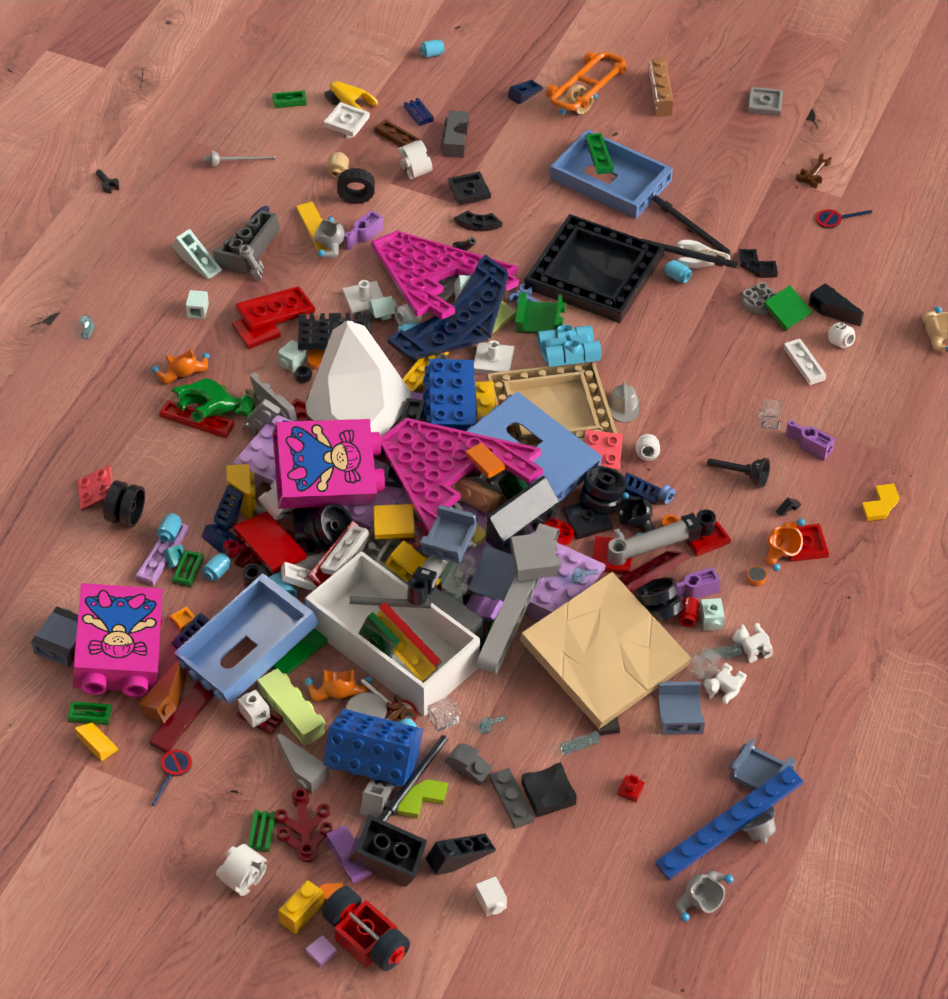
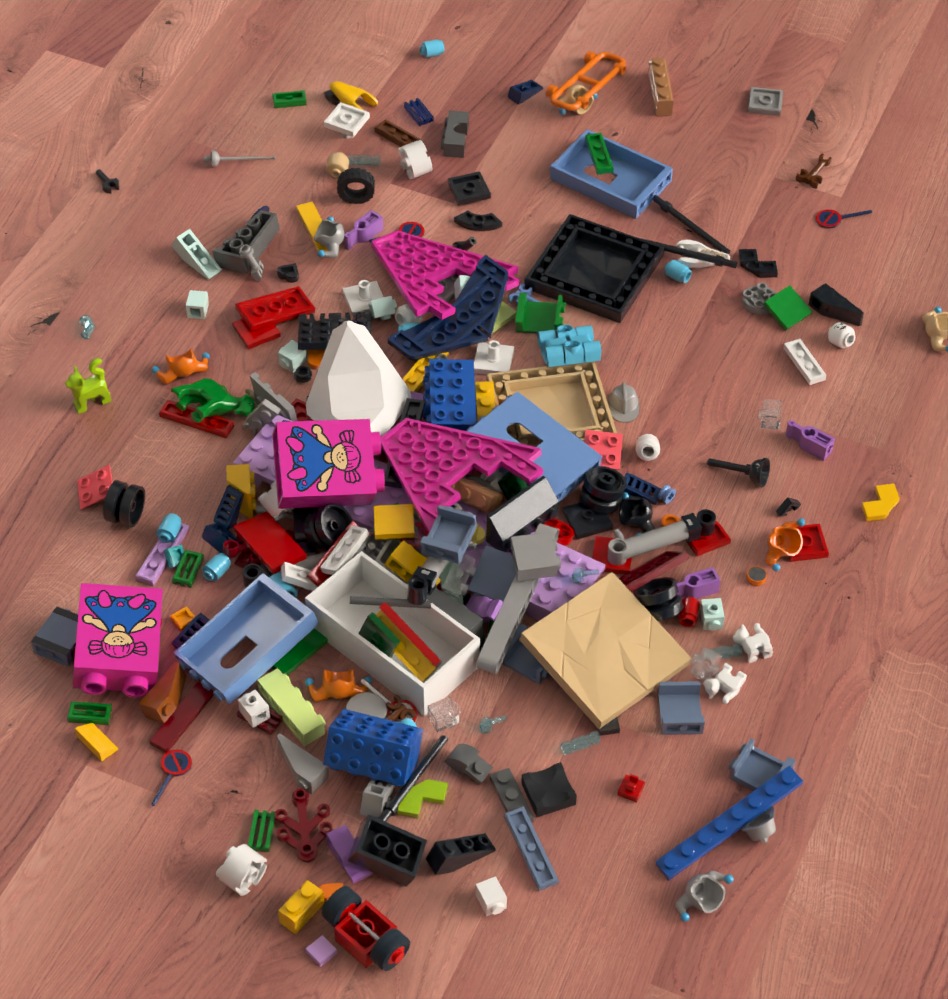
orange tile [466,442,505,478] -> none
none -> lime animal [65,358,111,414]
none -> black tile [277,263,299,283]
none -> clear light blue axle [348,155,381,165]
none -> piece [369,222,425,242]
none -> sand blue panel [502,624,550,684]
none -> sand blue tile [504,806,559,891]

